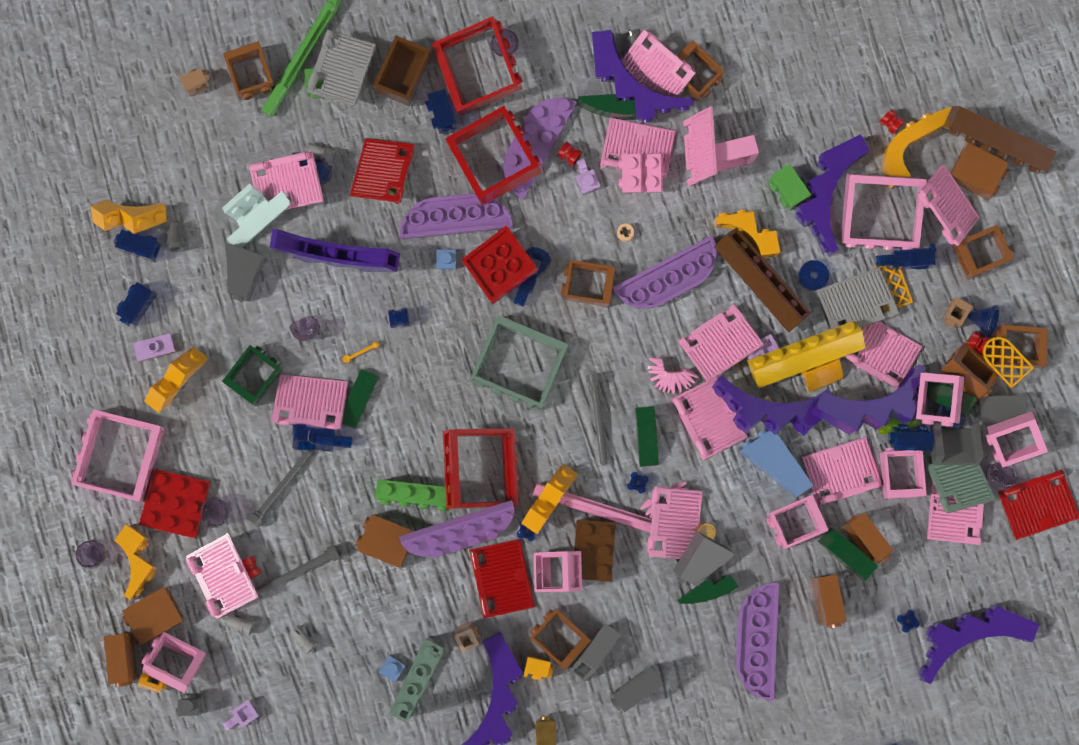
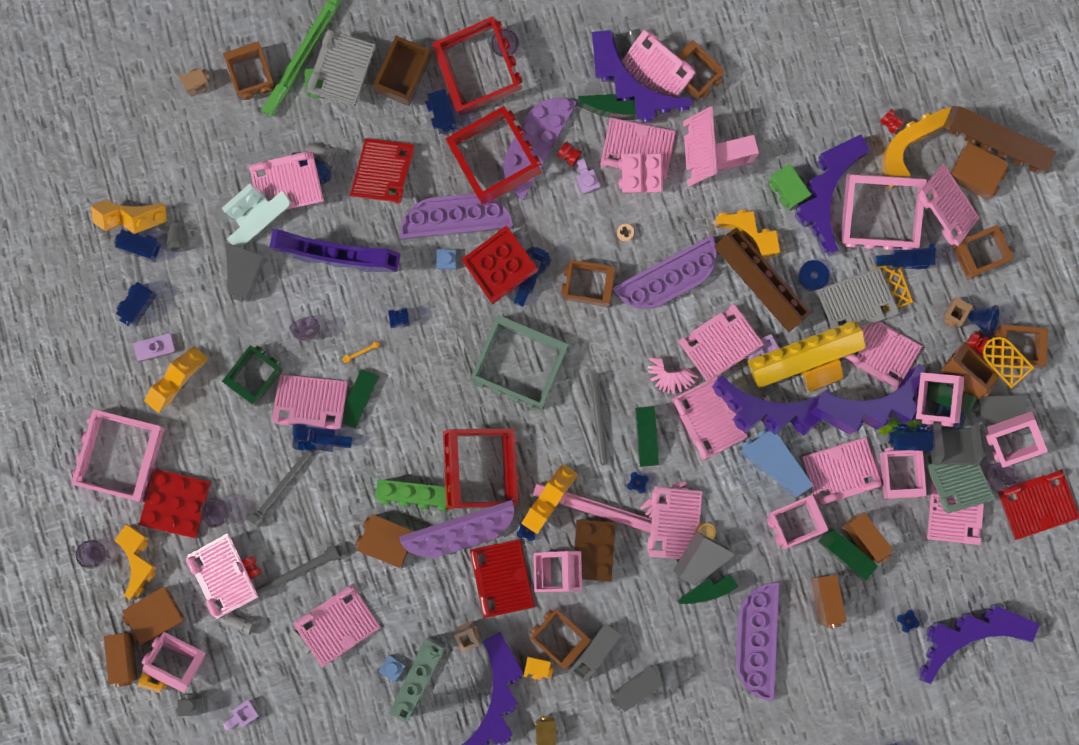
none -> bright pink window [293,584,381,668]

